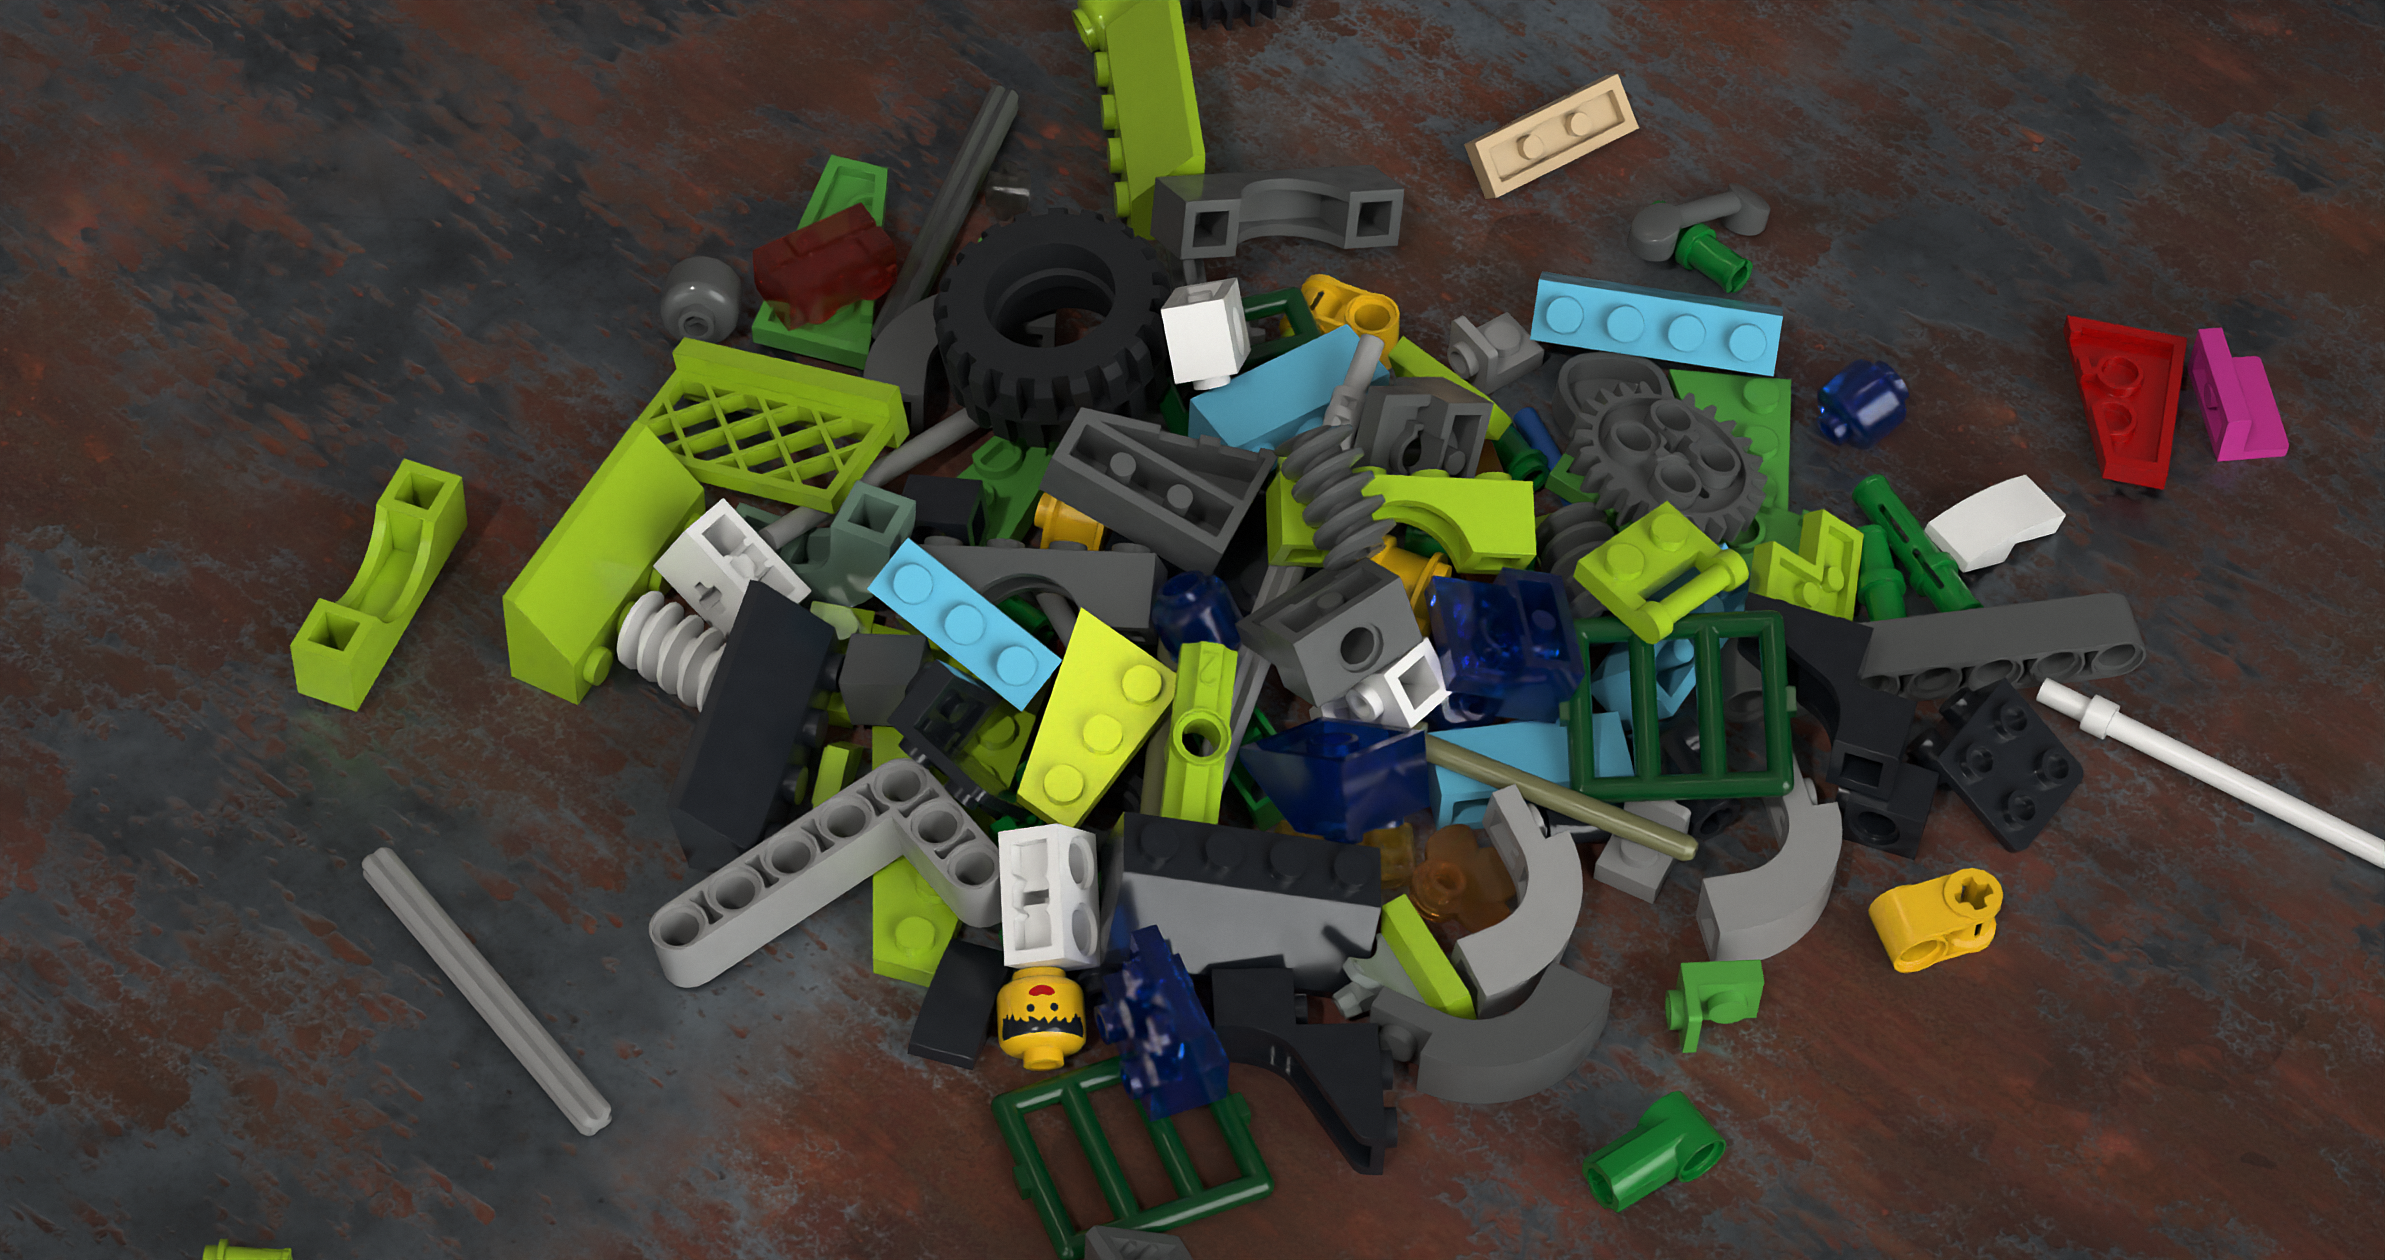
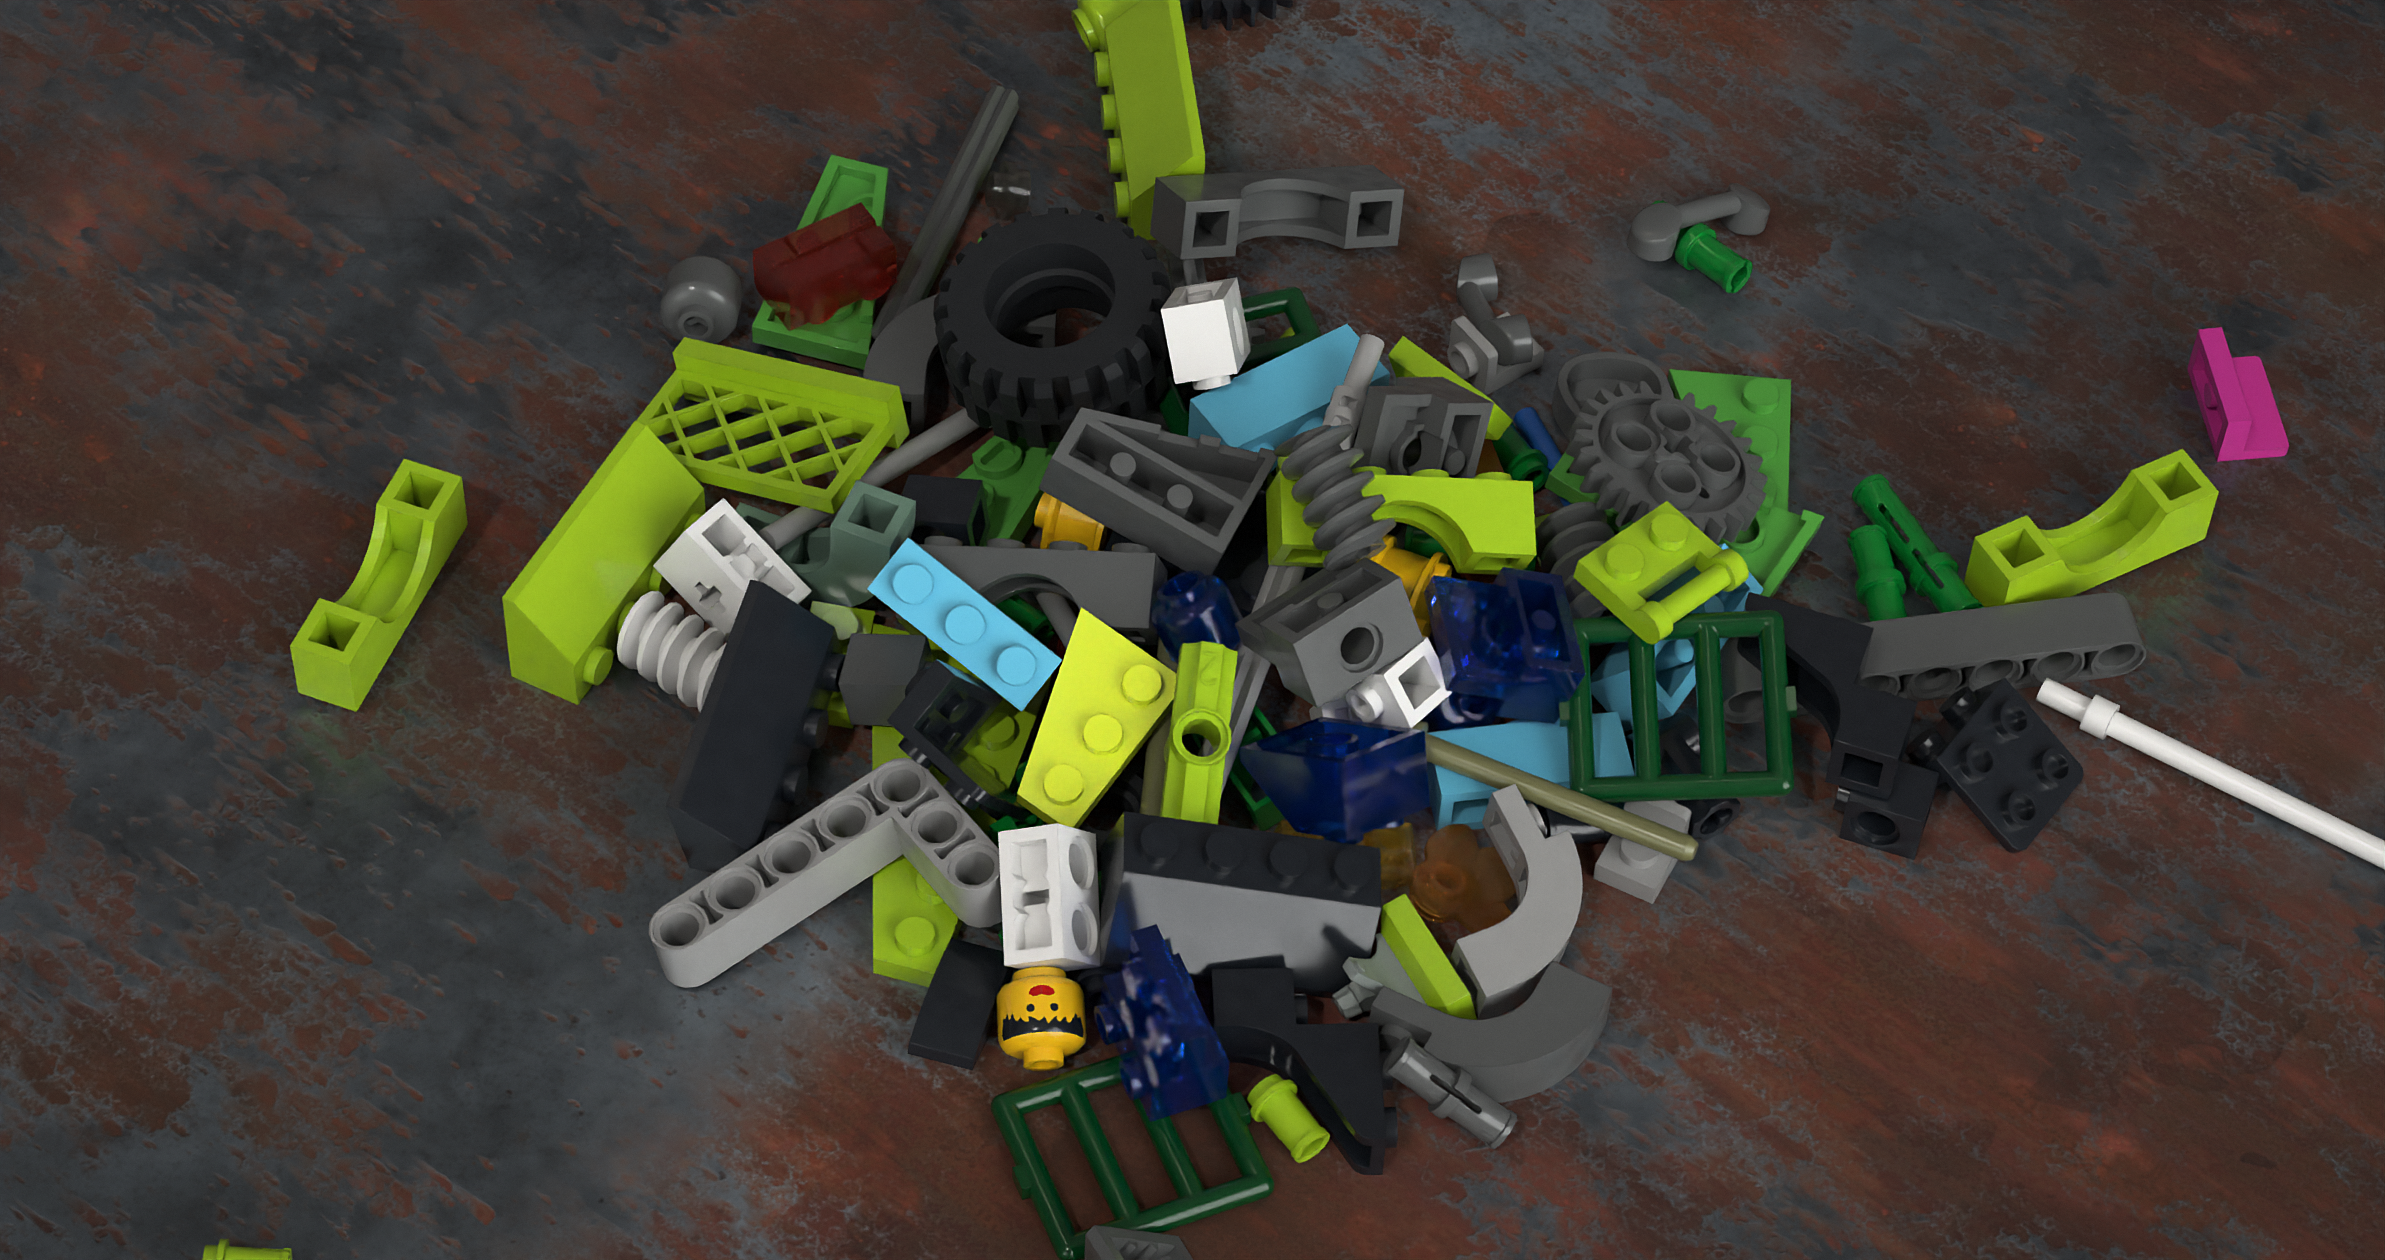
light grey axle [361,847,612,1136] -> none
lime tile [811,741,864,808] -> none
yellow piece [1279,274,1400,370] -> none
tan plate [1464,74,1639,199] -> none
medium azure brick [1530,271,1783,376] -> none
green piece [1582,1091,1727,1213] -> none
bright green bracket [1665,959,1764,1053] -> none
light grey arch [1696,754,1843,962] -> none
lime plate [1748,509,1864,622] -> none
clear blue head [1816,359,1909,450] -> none
yellow piece [1868,868,2003,973] -> none
white slope [1924,475,2066,573] -> none
red wing [2063,315,2188,490] -> none
none -> lime pin [1247,1074,1330,1163]
none -> dark grey pin [1382,1036,1517,1149]
none -> dark grey bar [1456,253,1533,366]
none -> lime arch [1964,449,2219,608]

